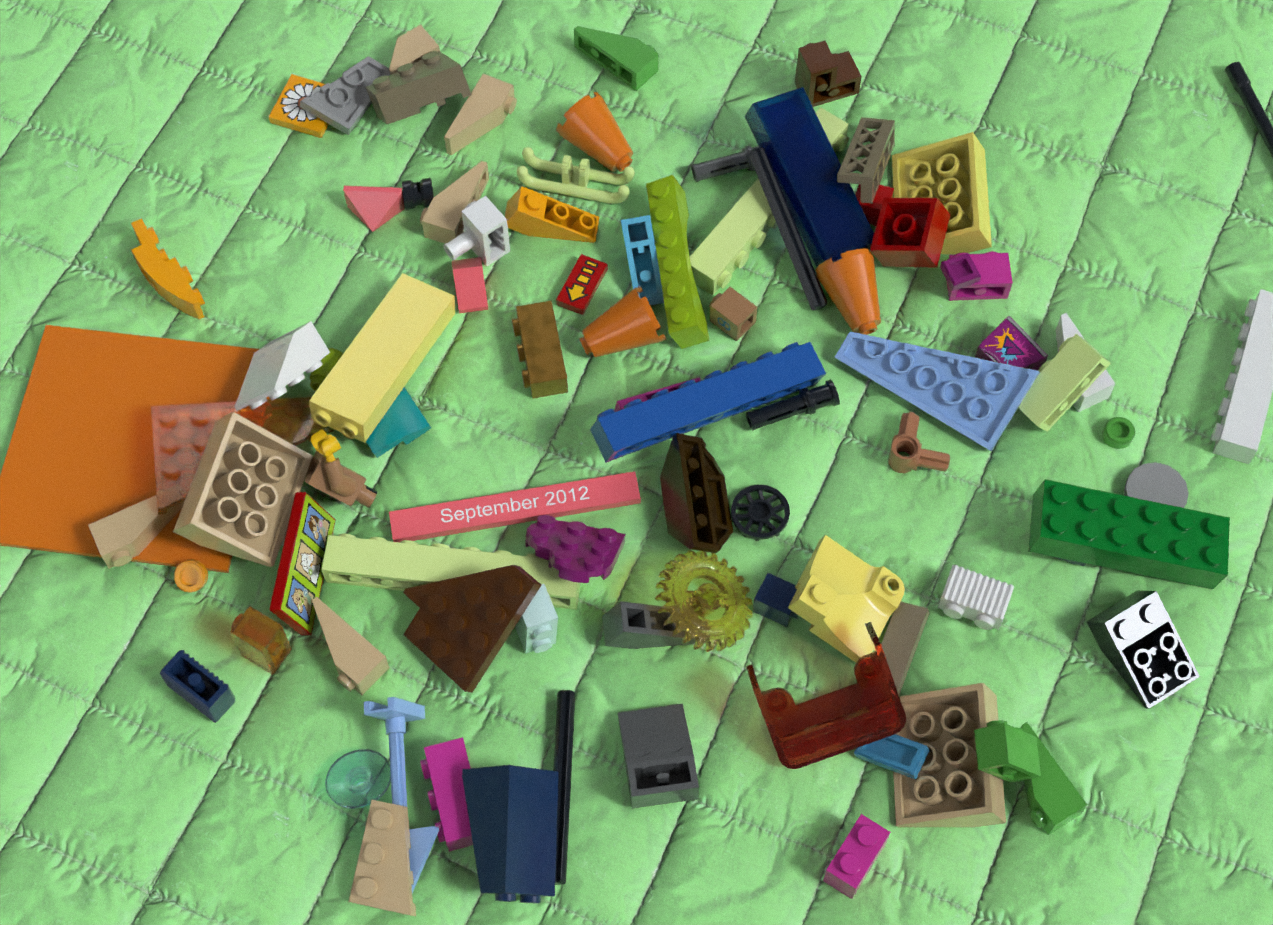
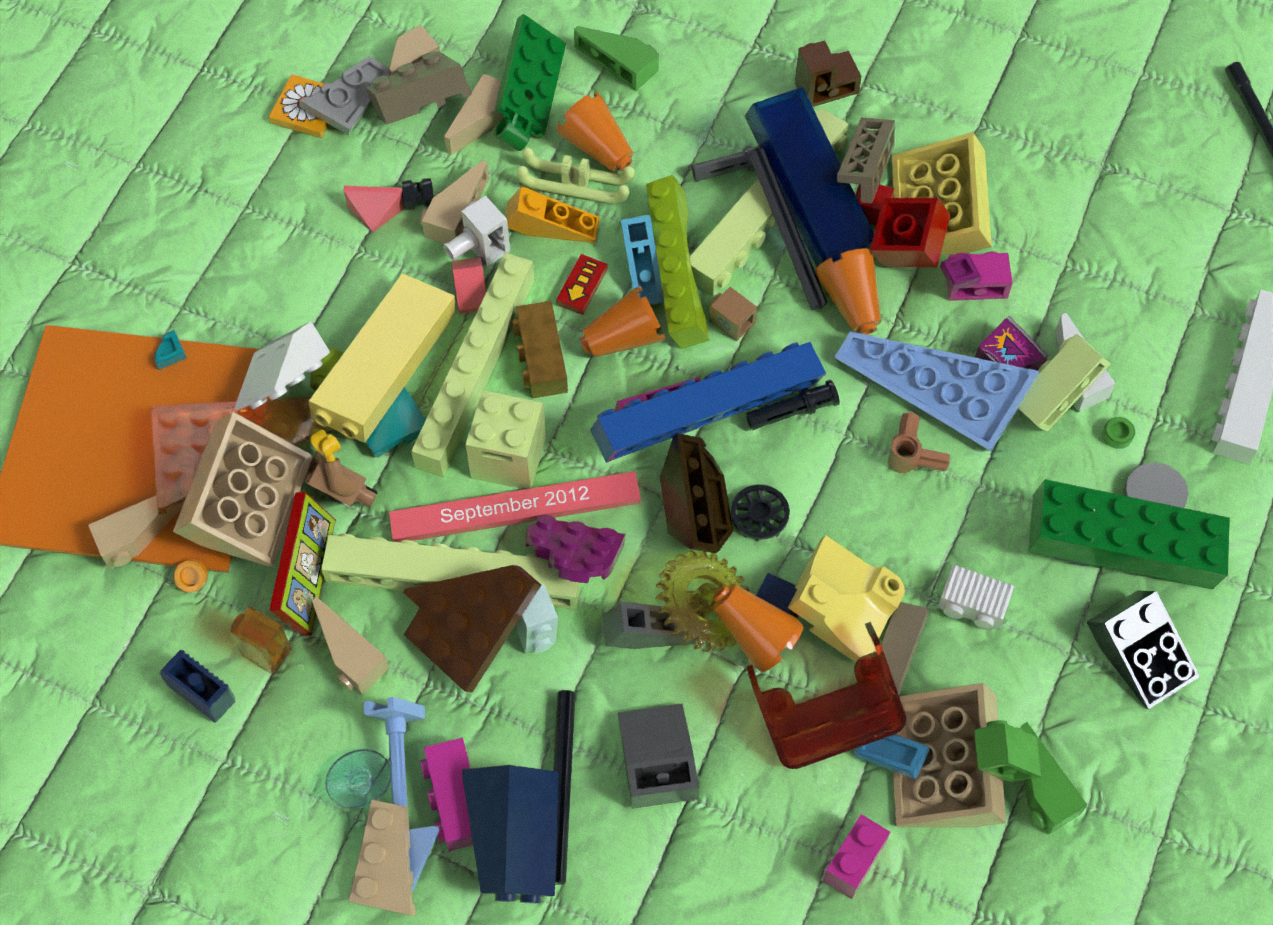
light orange slope [131,218,205,319] -> none
none -> teal tile [155,330,187,370]
none -> yellowish green brick [411,253,535,478]
none -> yellowish green container [465,390,546,489]
none -> green hinge [494,14,566,151]
none -> orange cone [712,584,804,672]

